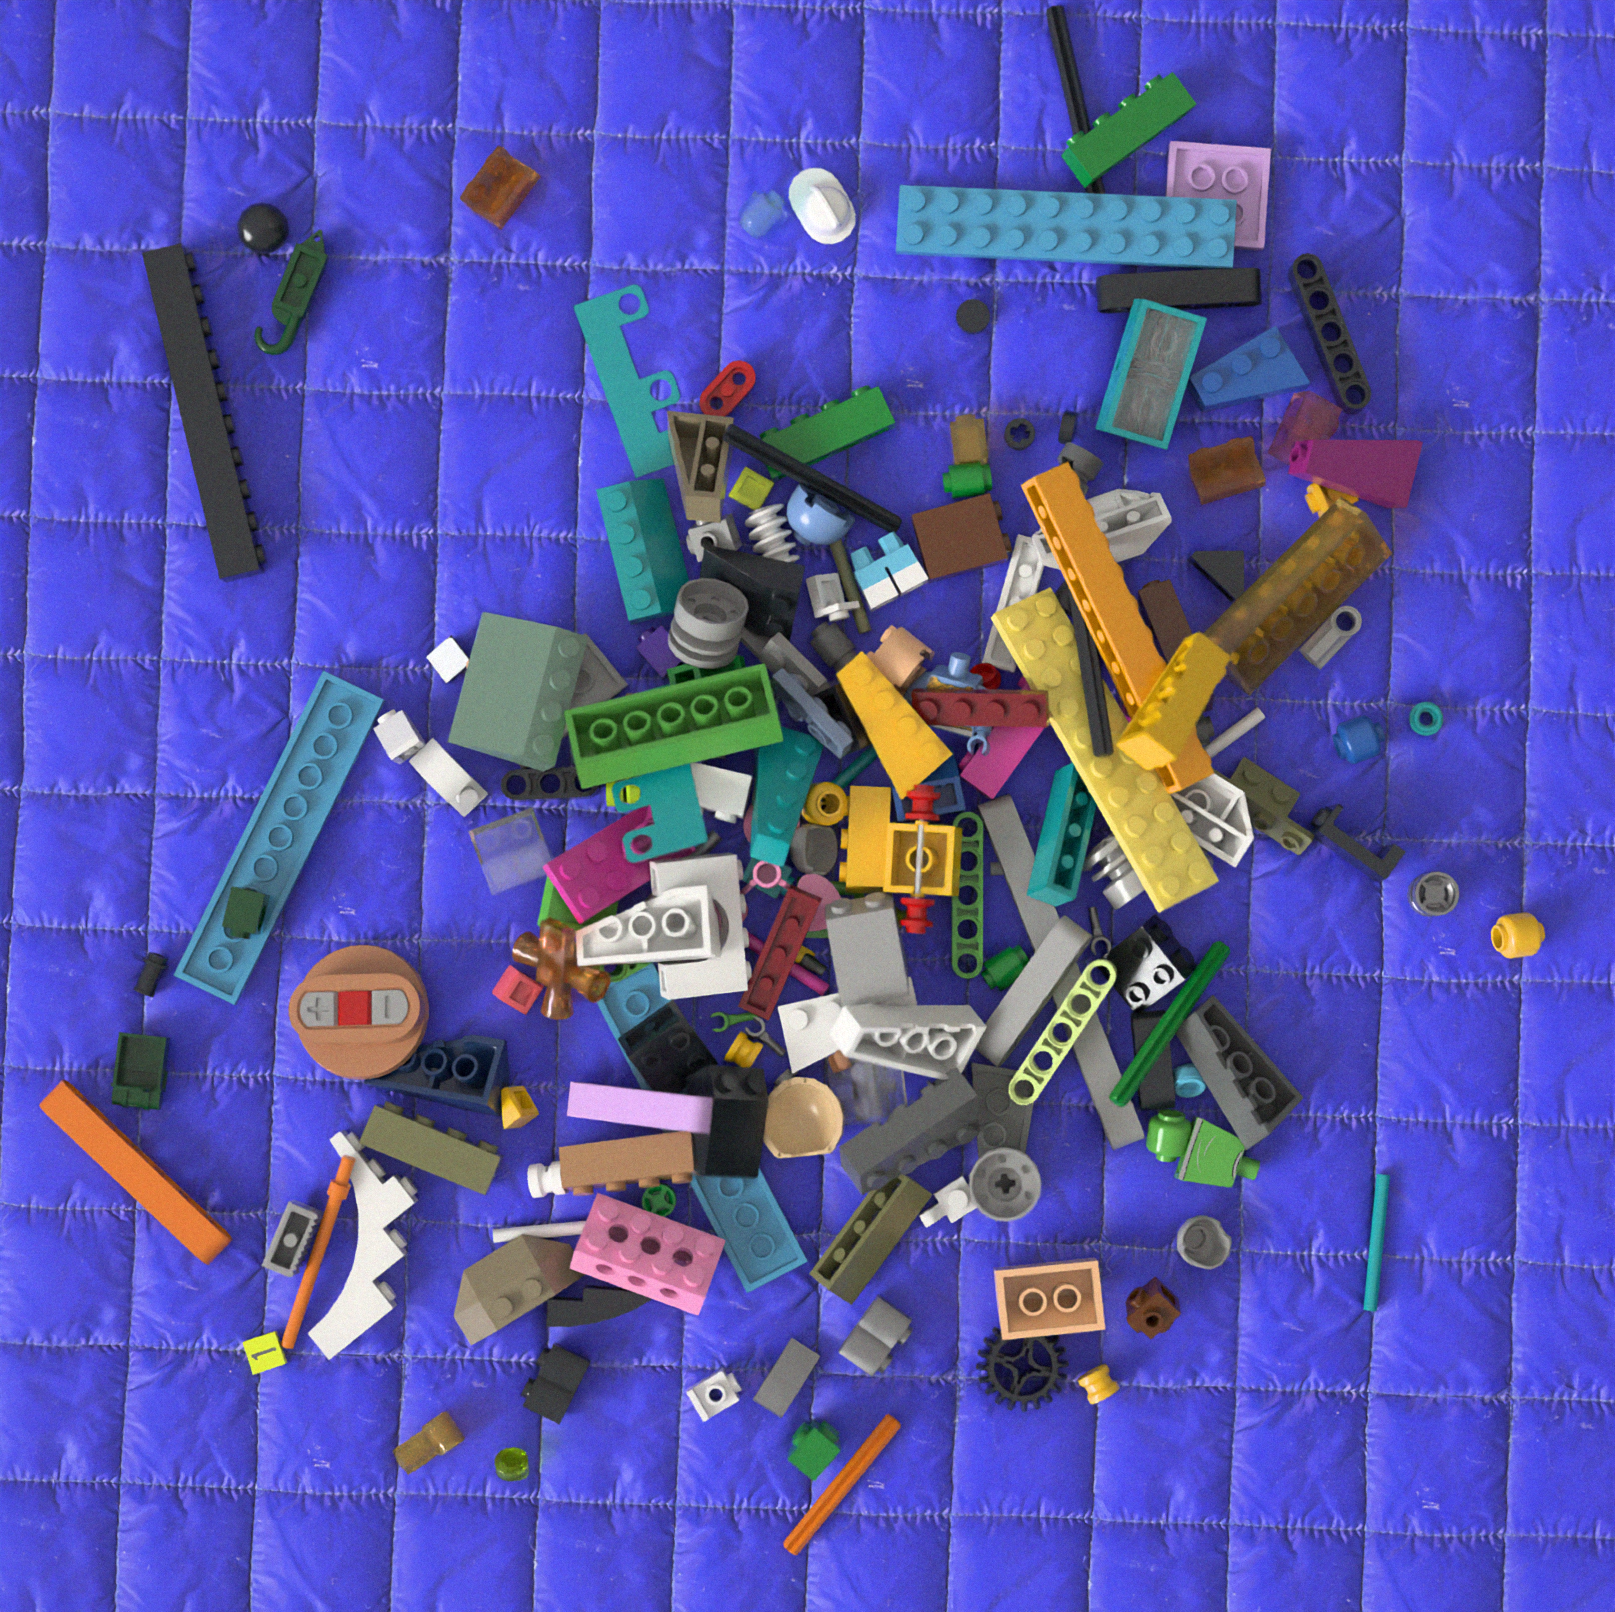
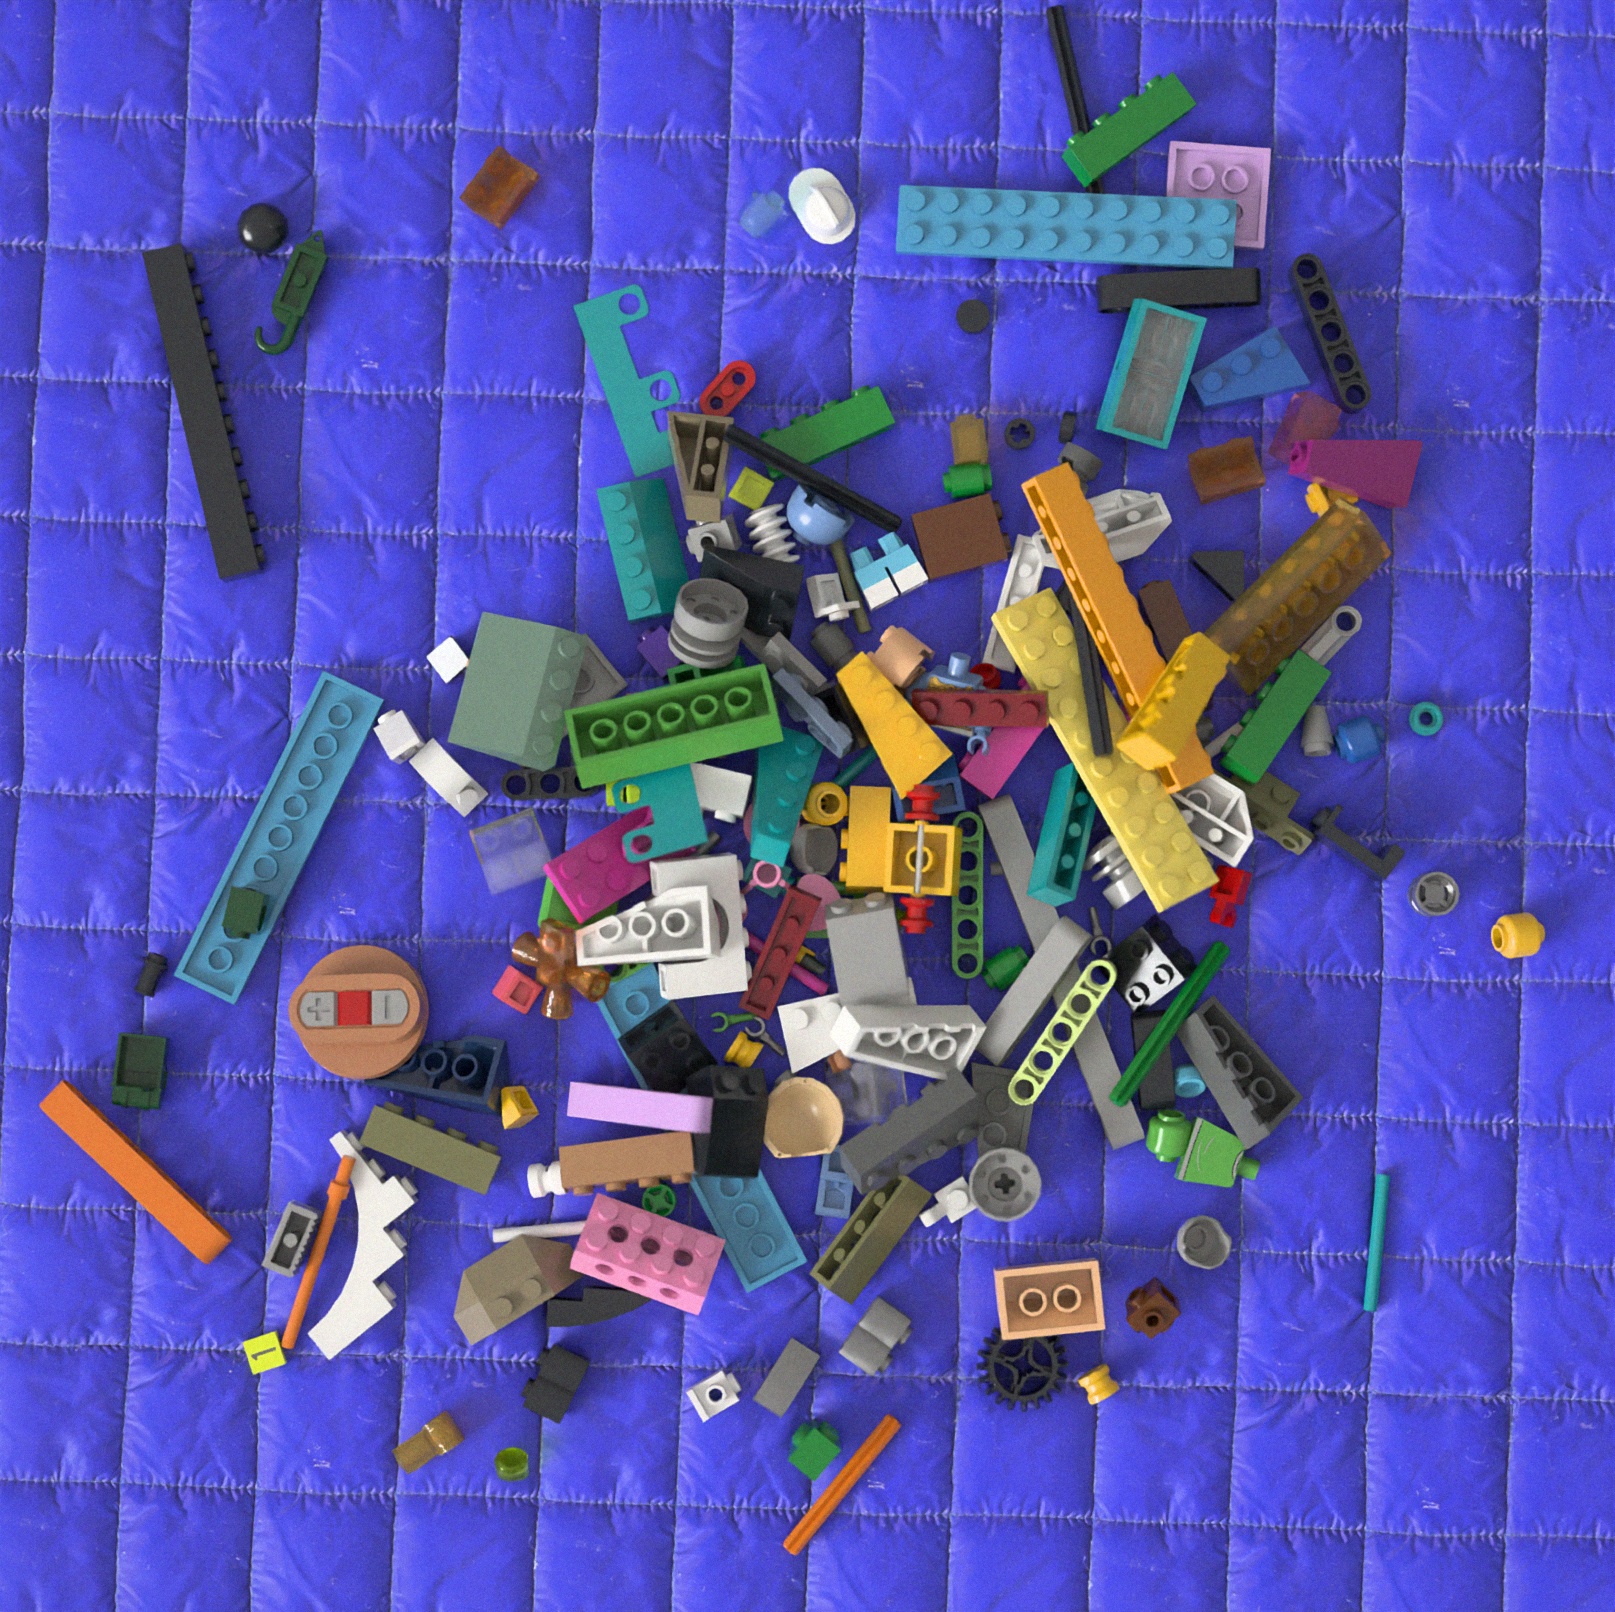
none -> medium blue slope [815,1145,854,1219]
none -> red plate [1209,864,1252,928]
none -> green brick [1219,649,1332,787]
none -> light grey cone [1300,705,1335,757]

